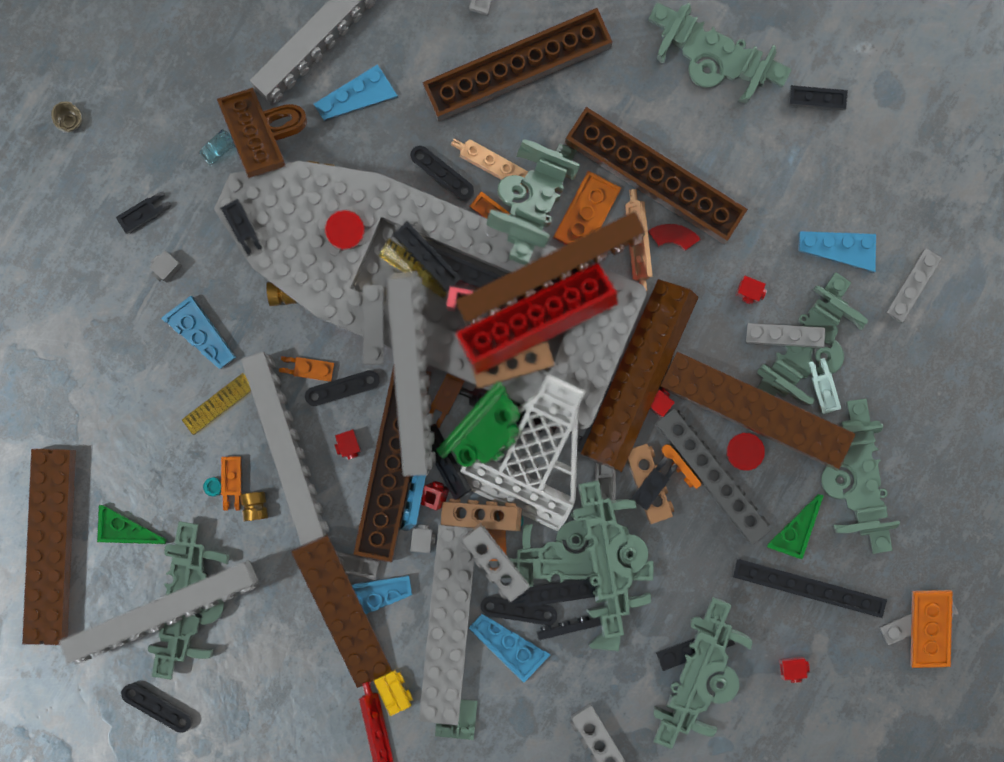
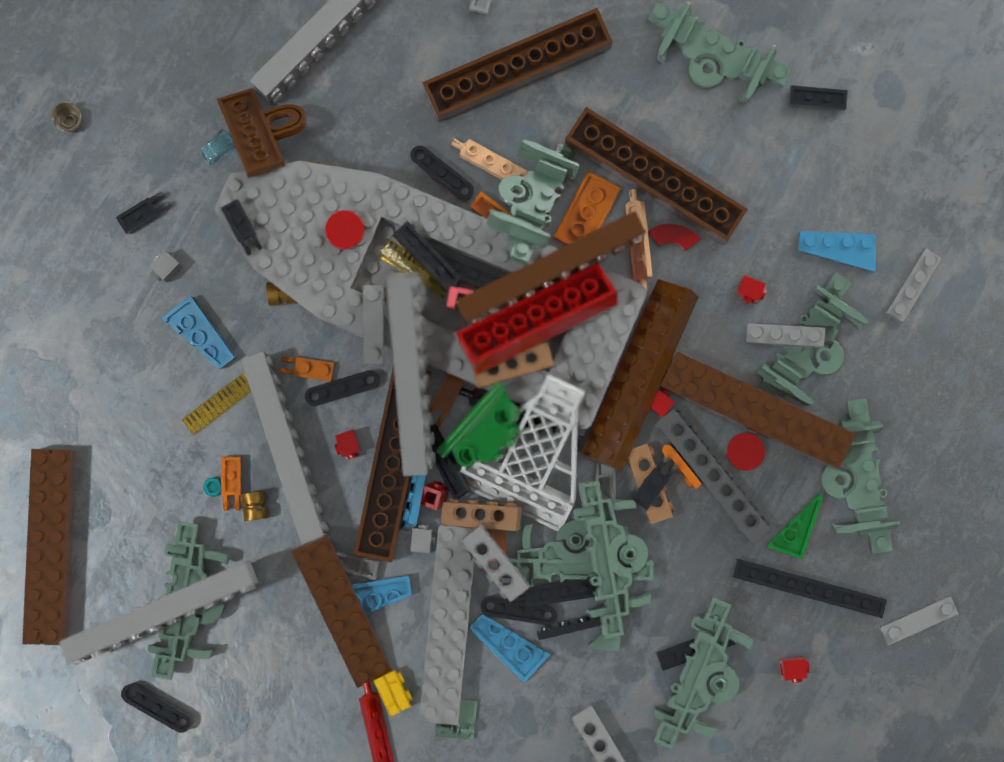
green wing [97,505,166,544] -> none
dark azure wing [314,64,398,121] -> none
light aqua hinge [809,358,841,414] -> none
orange tile [910,590,953,668] -> none

